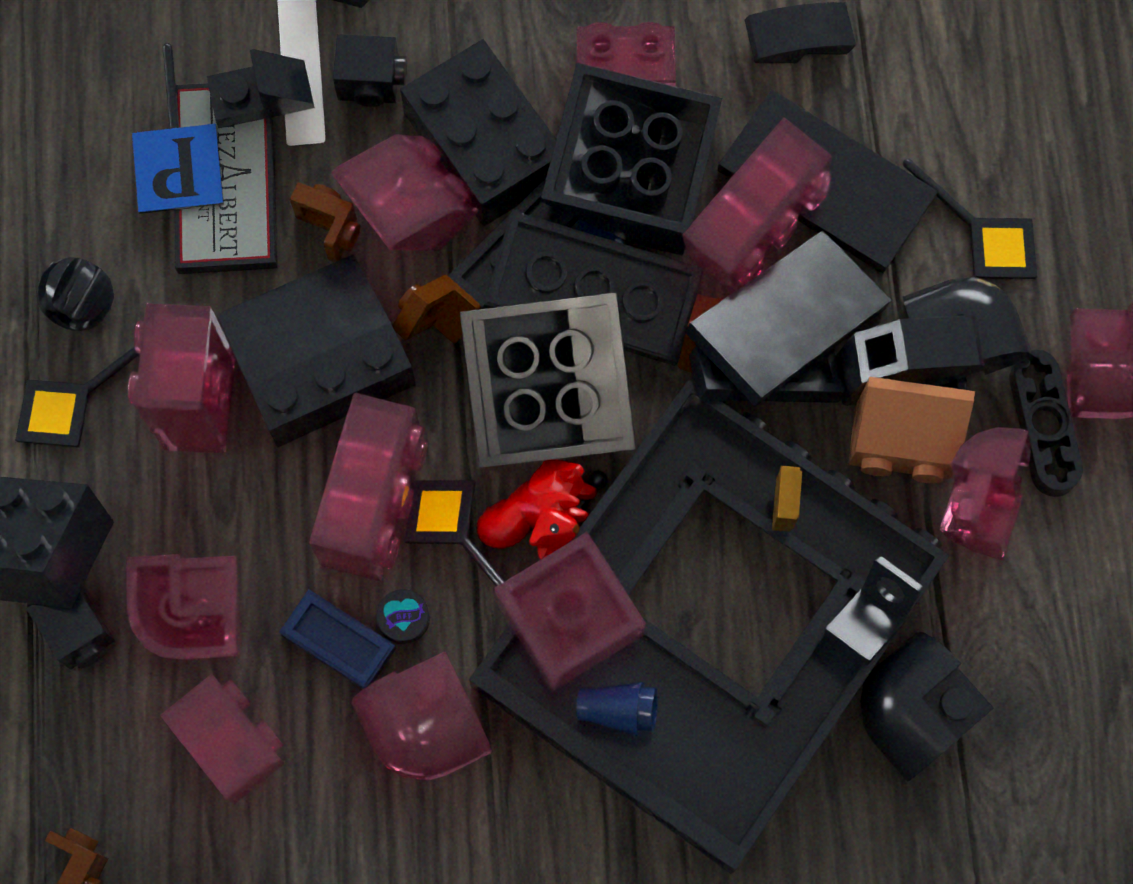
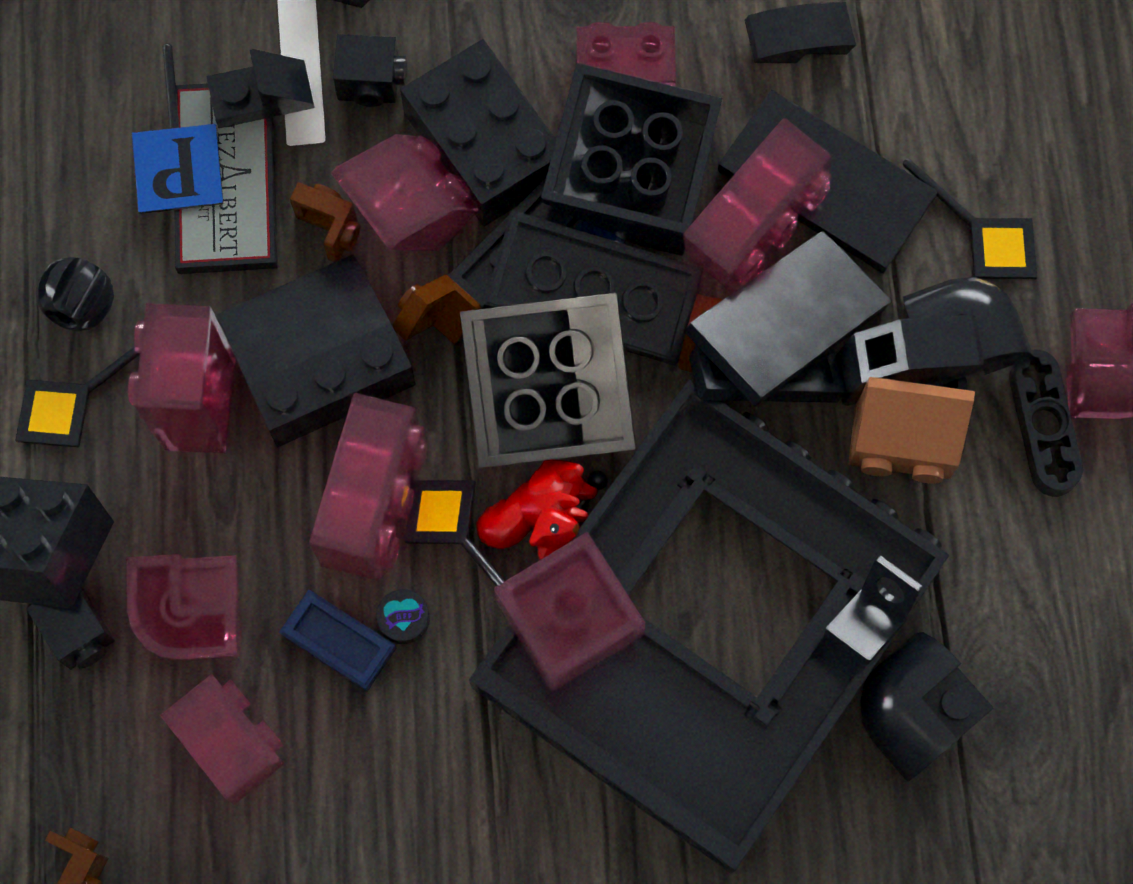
clear pink brick [351,651,492,781] -> none
dark blue cone [577,682,658,737] -> none
pearl gold tile [772,466,802,532] -> none
clear pink brick [940,427,1031,561] -> none

